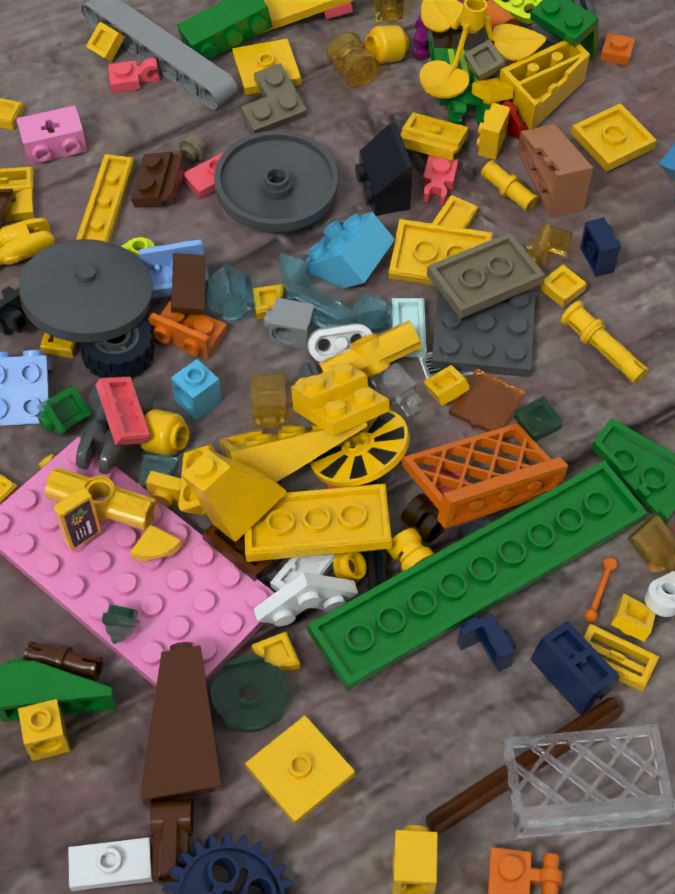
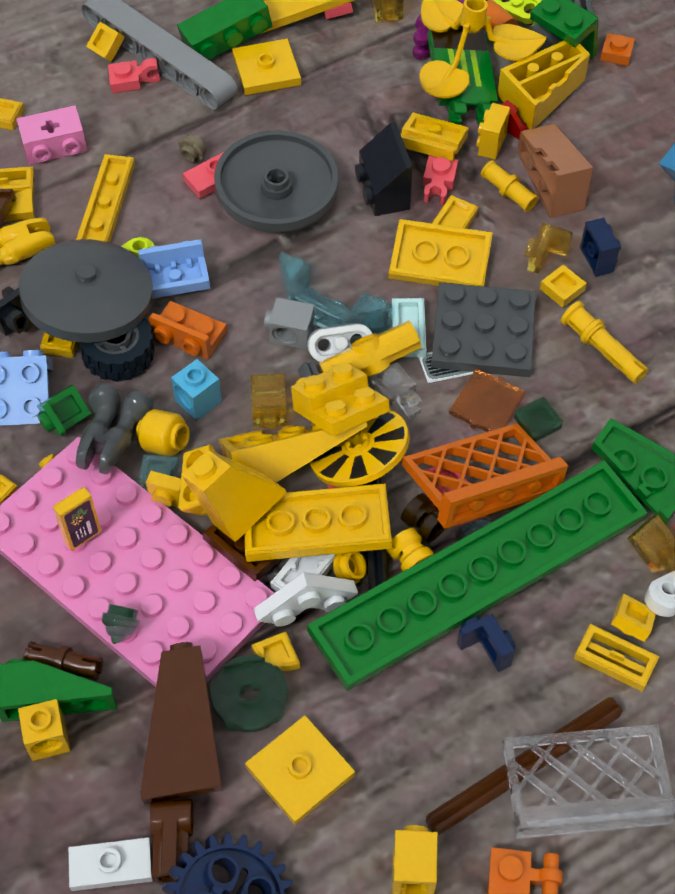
yellow piece [44,467,157,531] -> none
coral plate [95,377,151,445] -> none
reddish brown plate [130,150,188,208] -> none
yellow tile [130,524,182,562] -> none
reddish brown slope [171,253,206,315] -> none
clear light blue brick [205,264,255,323] -> none
dark tan plate [240,63,307,134] -> none
yellow tile [251,284,284,321] -> none
medium azure slope [302,212,395,288] -> none
clear yellow wheel [327,32,379,88] -> none
yellow head [365,25,409,64] -> none
yellow plate [423,365,470,406] -> none
dark tan plate [427,232,545,319] -> none
dark tan tile [464,39,505,81] -> none
yellow plate [472,77,514,105] -> none
dark blue hinge [530,621,620,715] -> none
yellow plate [571,103,657,172] -> none
orange hinge [584,557,618,623] -> none

